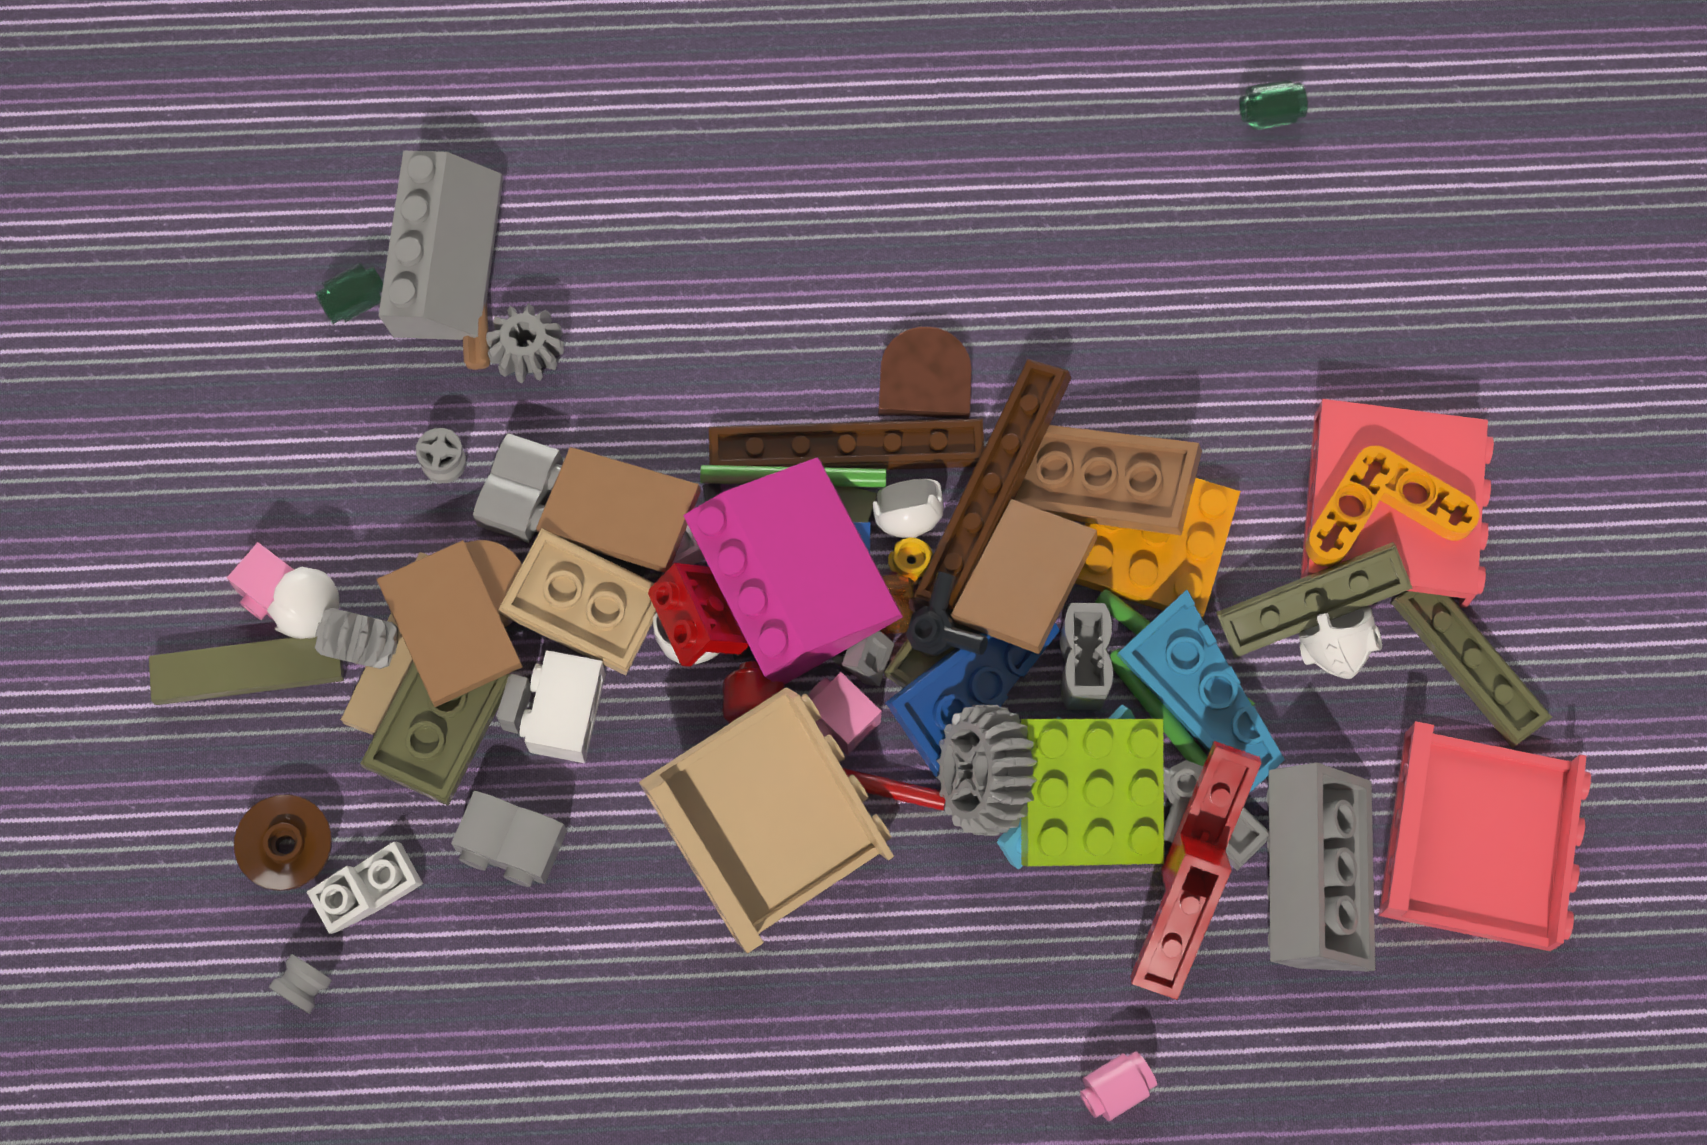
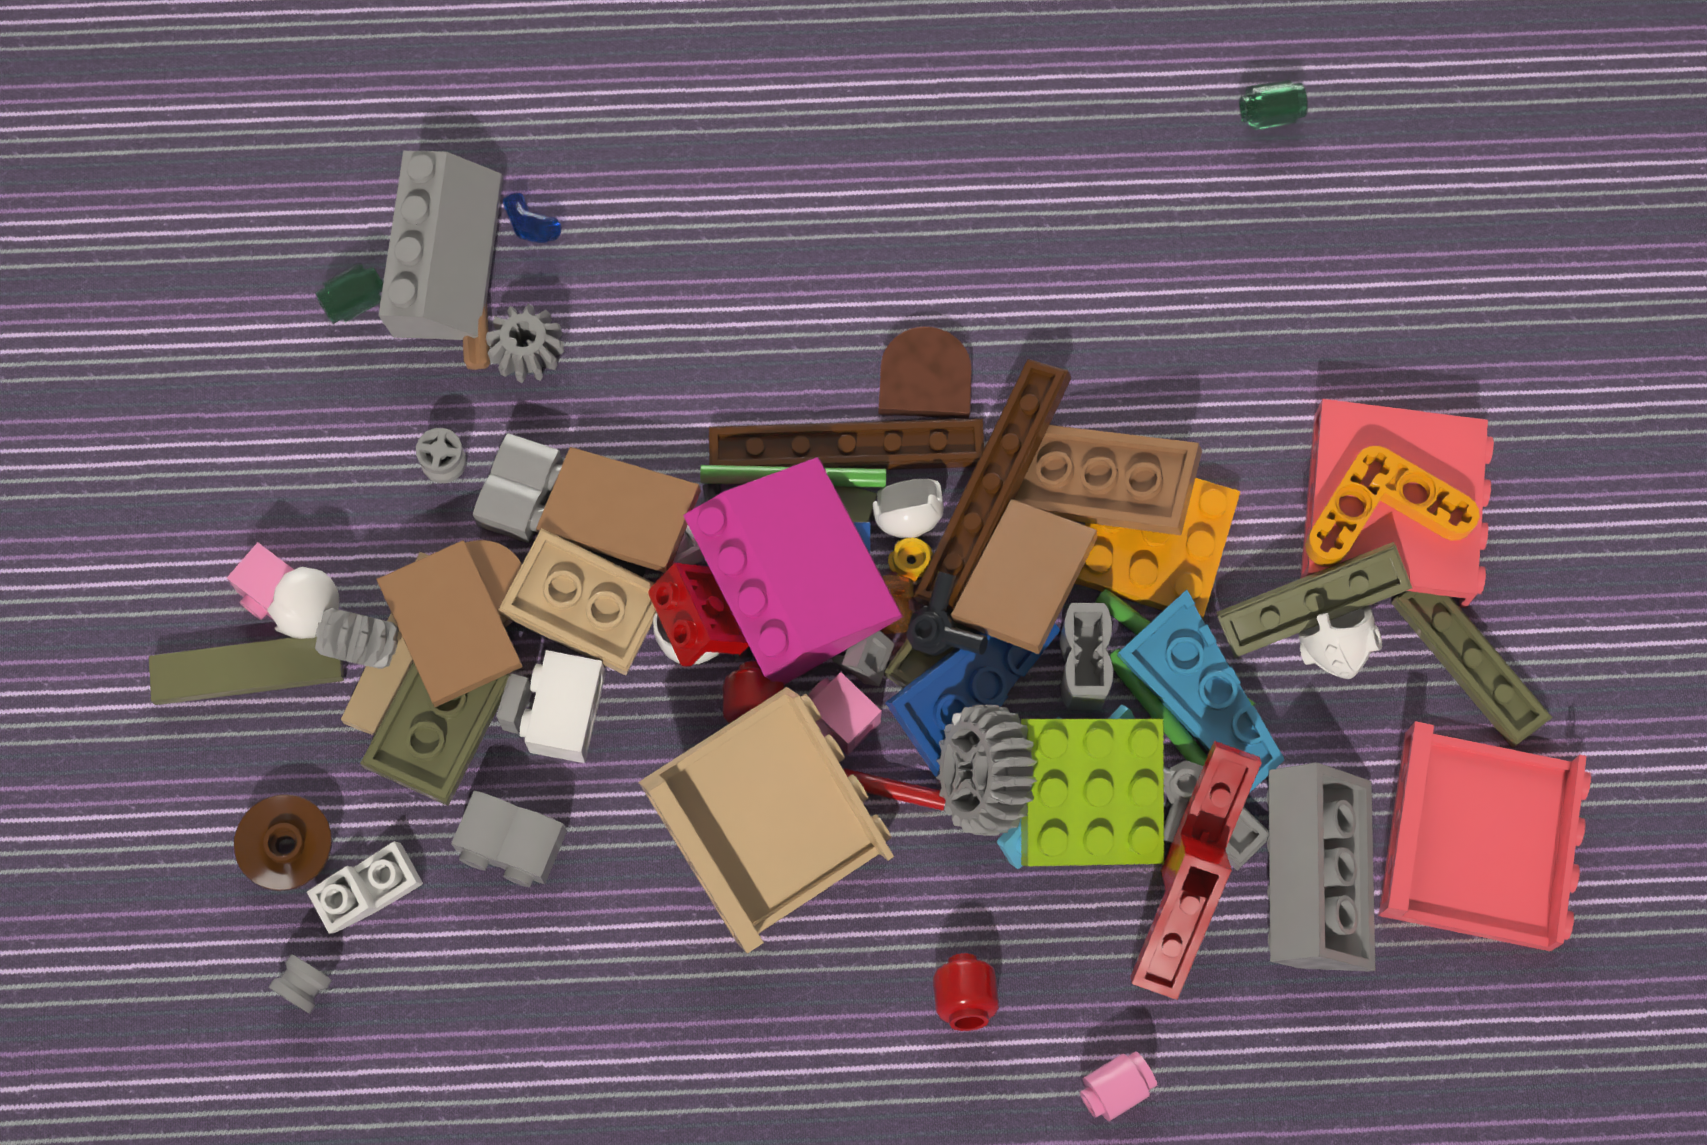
none -> clear blue arm [502,193,562,243]
none -> red head [933,953,1000,1031]

